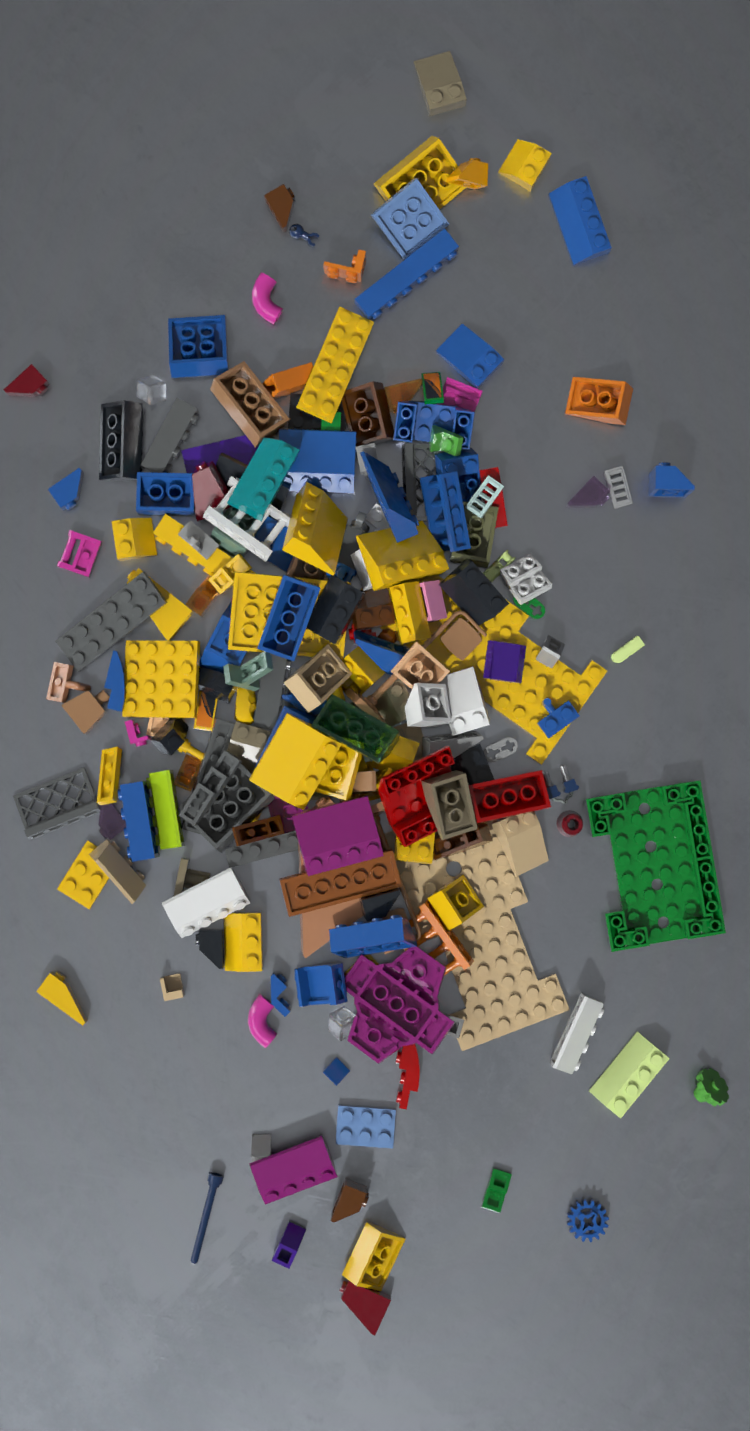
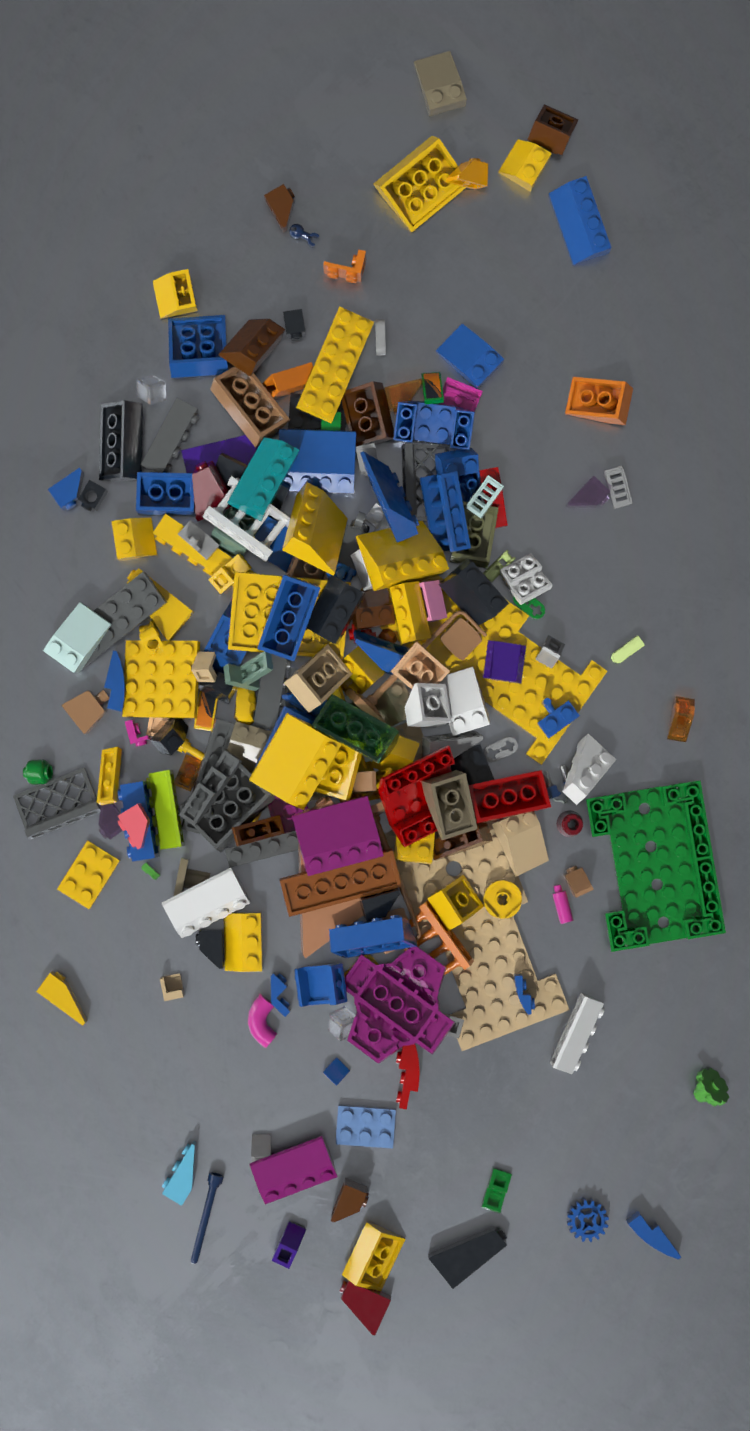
dark red slope [3,364,49,397] -> none
nougat plate [46,662,91,703] -> none
dark pink plate [57,530,102,577] -> none
tan slope [89,839,146,904] -> none
clear orange slope [185,575,220,617] -> none
dark pink cylinder [252,272,283,325] -> none
blue brick [355,229,459,320] -> none
medium blue plate [371,178,449,260] -> none
bright green slope [429,425,463,456] -> none
yellowish green slope [589,1032,670,1118] -> none
blue slope [648,462,695,497] -> none
none -> green head [23,759,53,785]
none -> light aqua slope [43,602,112,673]
none -> black brick [78,480,108,512]
none -> coral slope [117,804,150,849]
none -> yellow leg [139,620,163,653]
none -> bright green tile [141,862,161,880]
none -> yellow slope [153,269,198,319]
none -> medium azure slope [162,1141,196,1206]
none -> tan panel [191,652,217,682]
none -> reddish brown slope [219,319,285,377]
none -> black brick [283,309,306,340]
none -> light grey beam [375,319,386,356]
none -> black slope [428,1226,507,1289]
none -> yellow plate [483,880,522,919]
none -> blue slope [514,974,535,1015]
none -> reddish brown slope [527,104,579,155]
none -> dark pink cylinder [552,884,574,924]
none -> white wedge [562,734,617,805]
none -> medium nougat slope [564,865,594,898]
none -> blue slope [626,1211,681,1260]
none -> clear orange slope [667,696,695,742]

